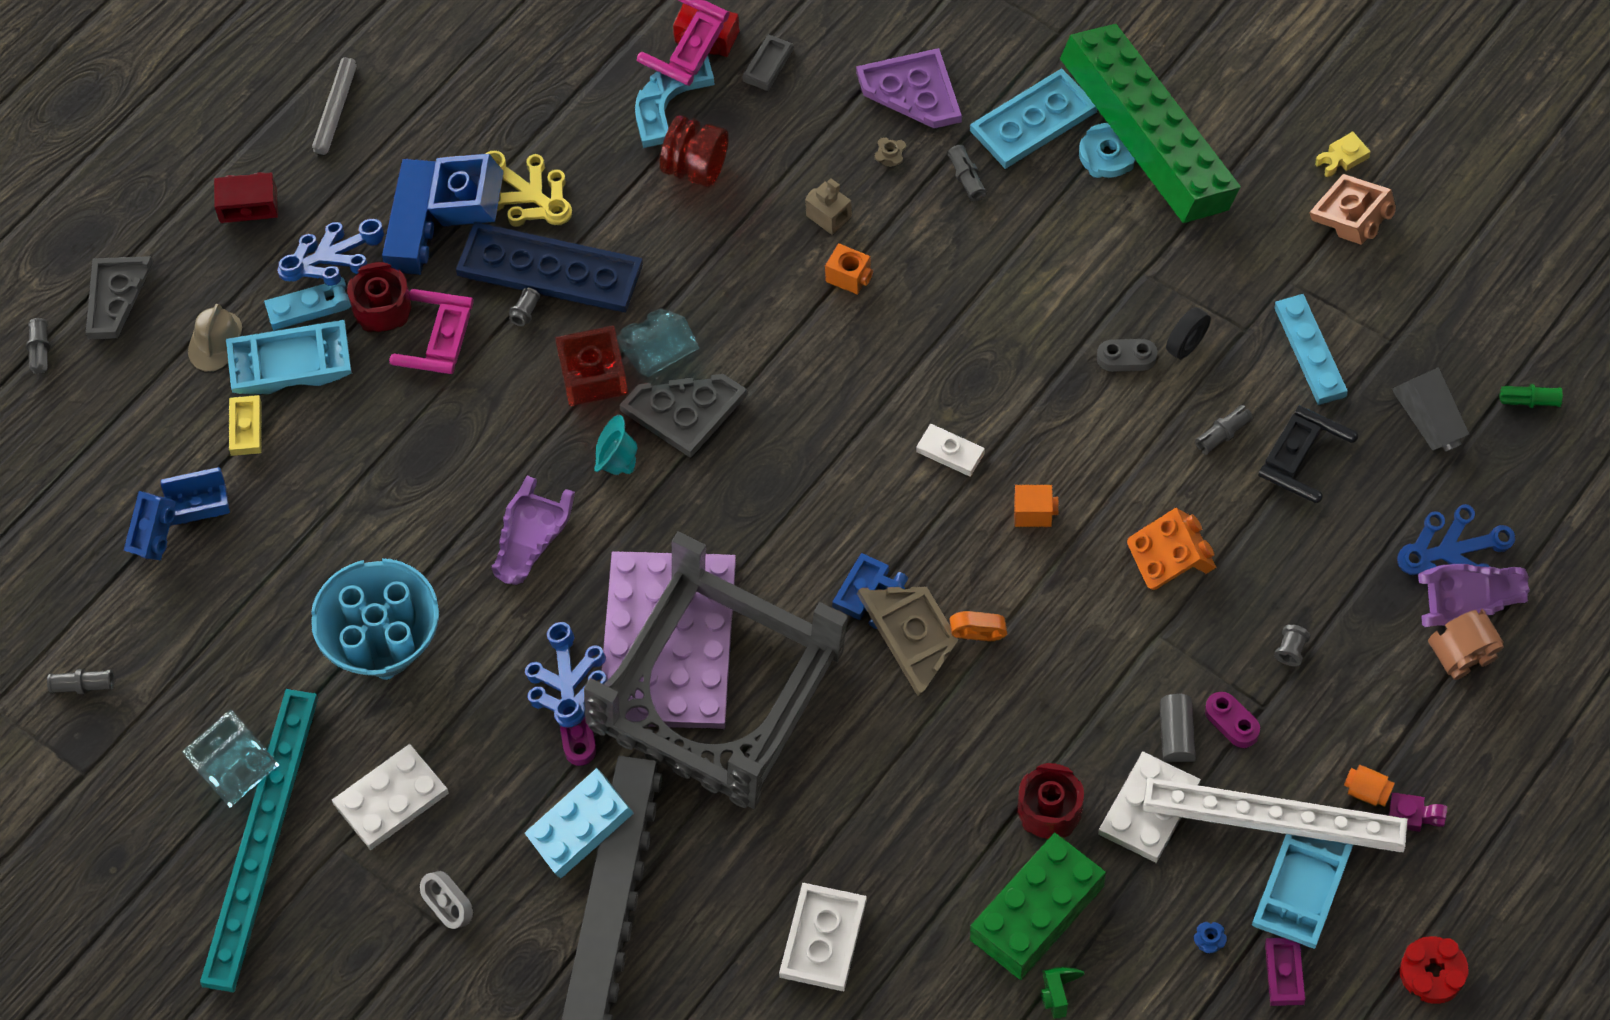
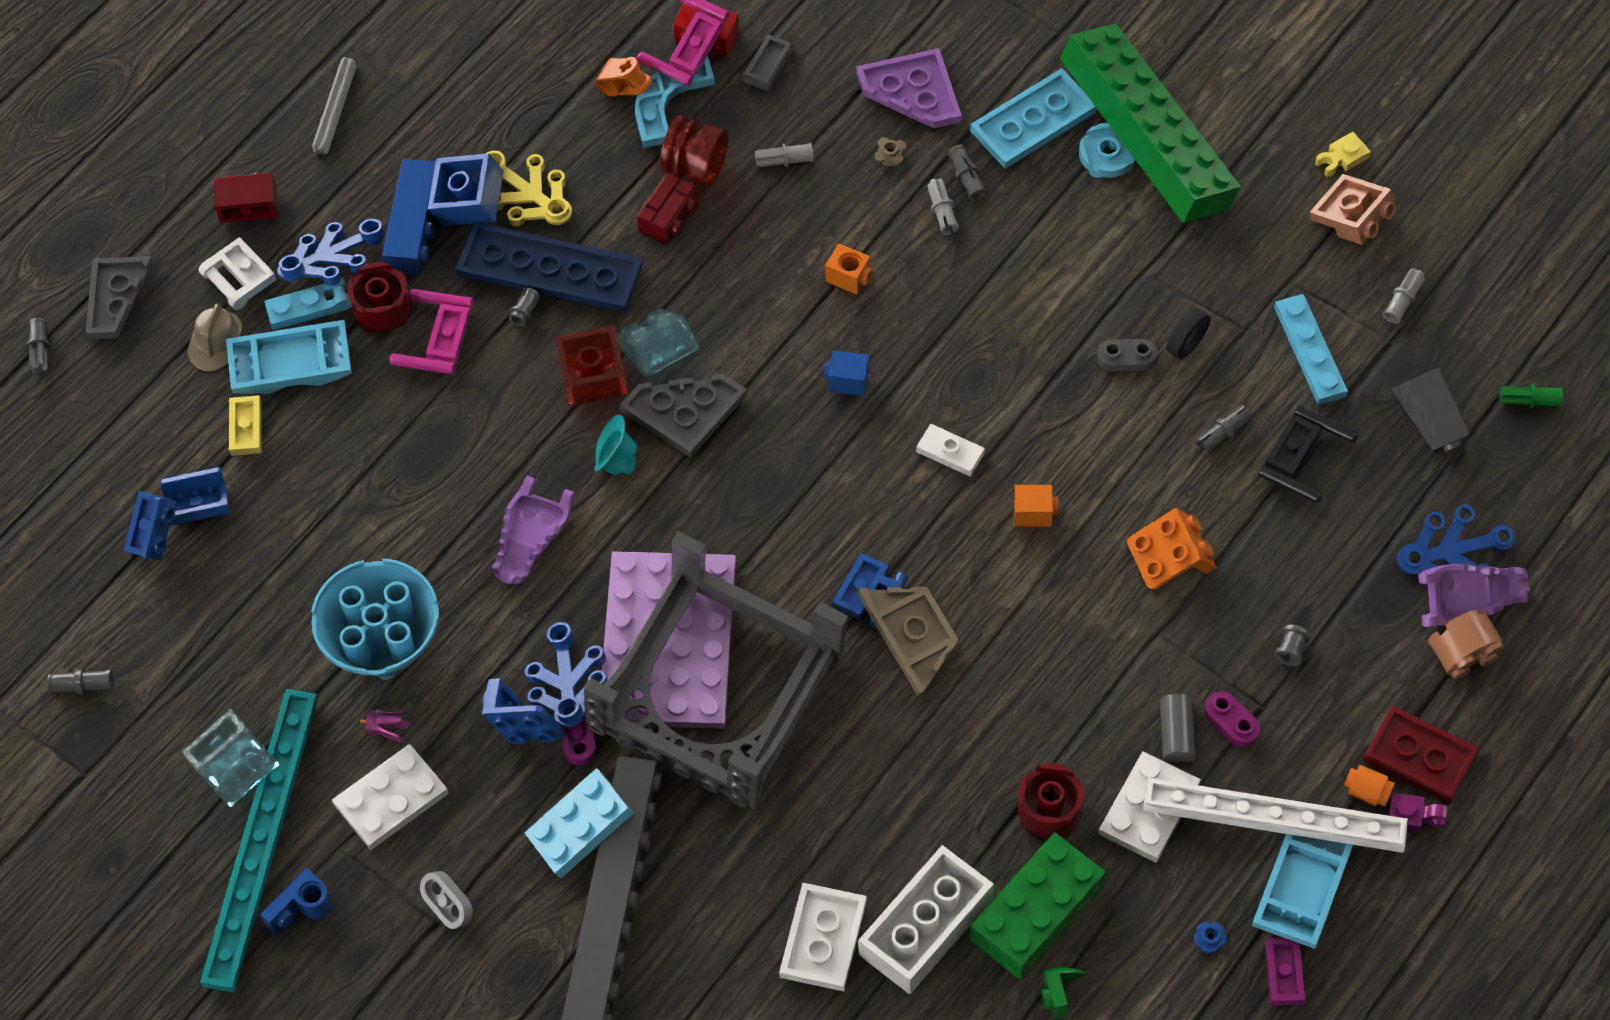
dark tan brick [805,178,852,235] -> none
orange beam [949,611,1007,641] -> none
red plate [1400,936,1468,1004] -> none
none -> white plate [199,237,276,310]
none -> blue plate [261,868,332,935]
none -> flat silver piece [360,709,410,743]
none -> blue bracket [482,678,565,744]
none -> orange piece [595,57,652,97]
none -> dark red brick [636,174,699,245]
none -> light grey axle [755,143,814,167]
none -> blue brick [824,350,869,396]
none -> white brick [858,845,994,994]
none -> light grey axle [927,179,959,235]
none -> dark red tile [1363,705,1479,804]
none -> light grey axle [1382,268,1425,324]

